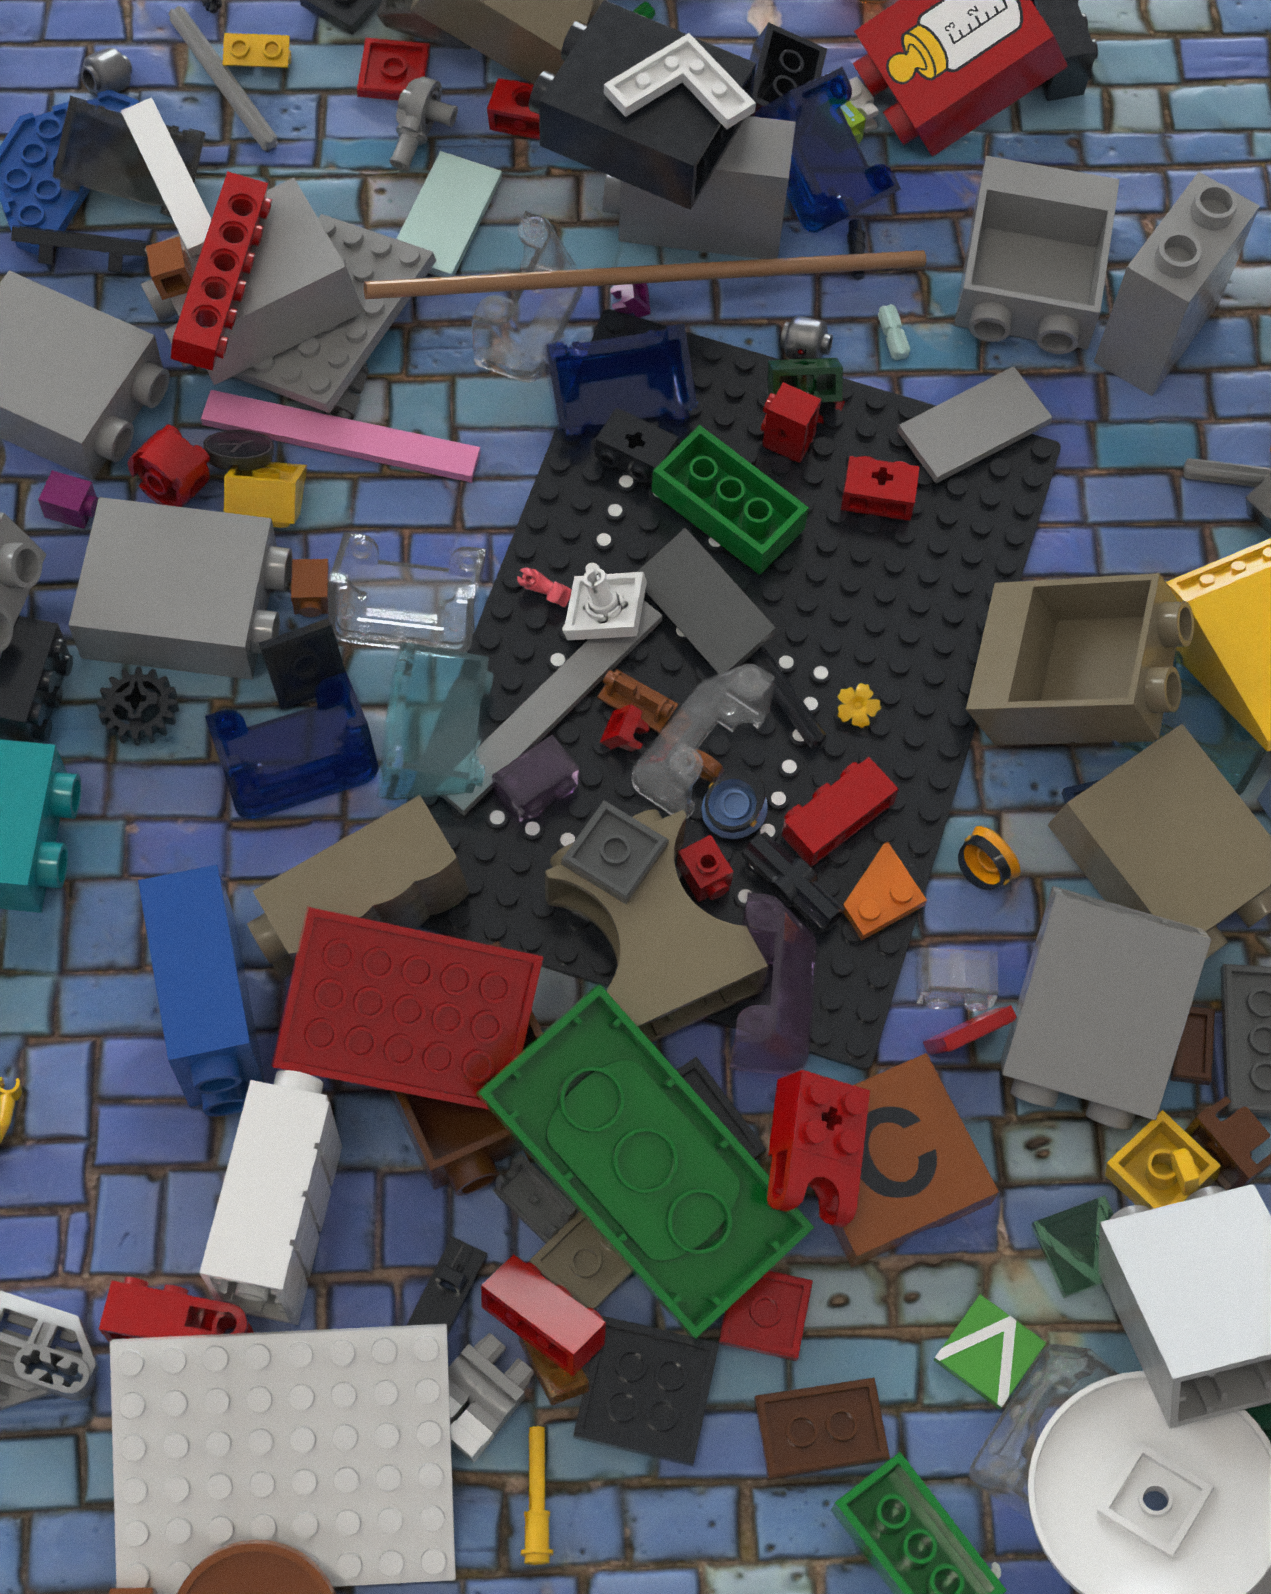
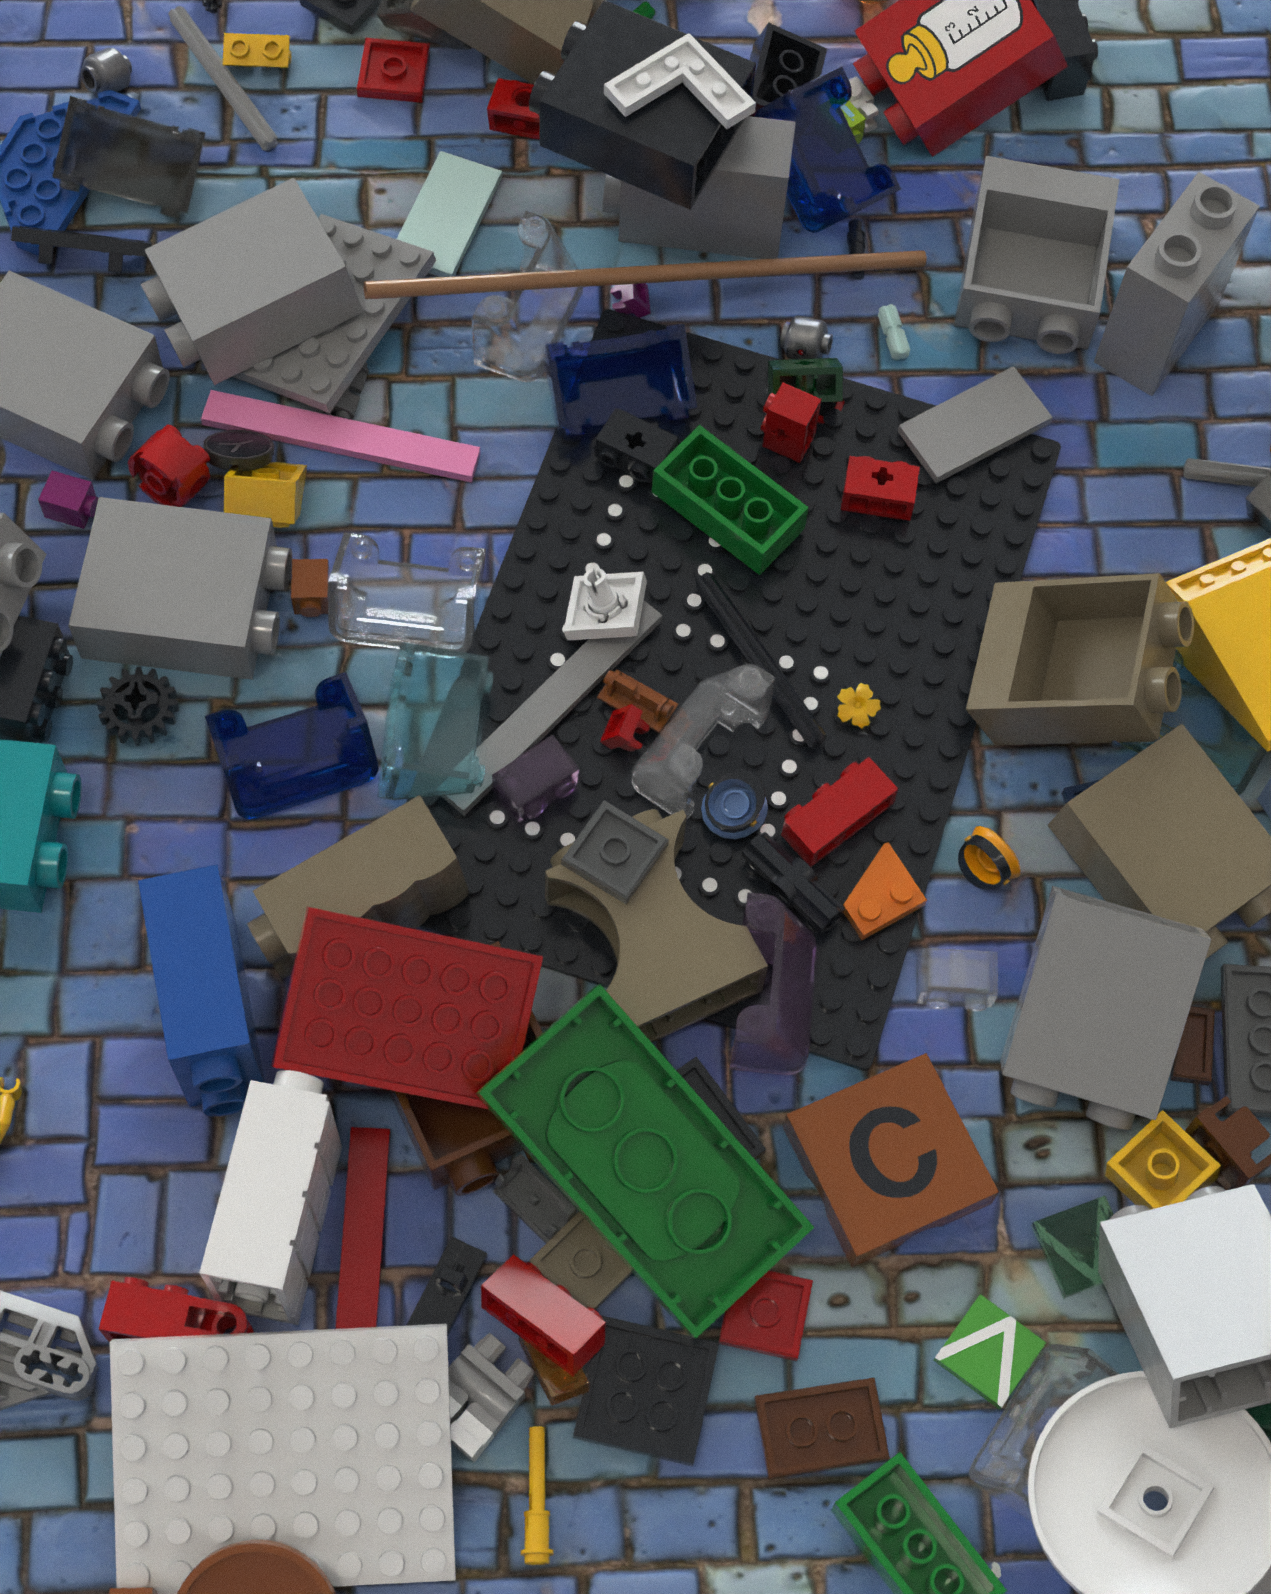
white tile [121,97,211,257] -> none
dark orange brick [146,236,193,300] -> none
red brick [171,171,272,371] -> none
black plate [258,618,350,710] -> none
light grey pin [389,76,458,171] -> none
coral arm [517,567,572,607] -> none
dark grey tile [637,528,778,680] -> none
red brick [676,835,734,902] -> none
dark orange tile [686,749,724,782] -> none
red brick [767,1070,870,1227] -> none
red tile [923,1005,1017,1055] -> none
yellow tile [1170,1148,1200,1196] -> none
none -> red tile [335,1127,391,1329]

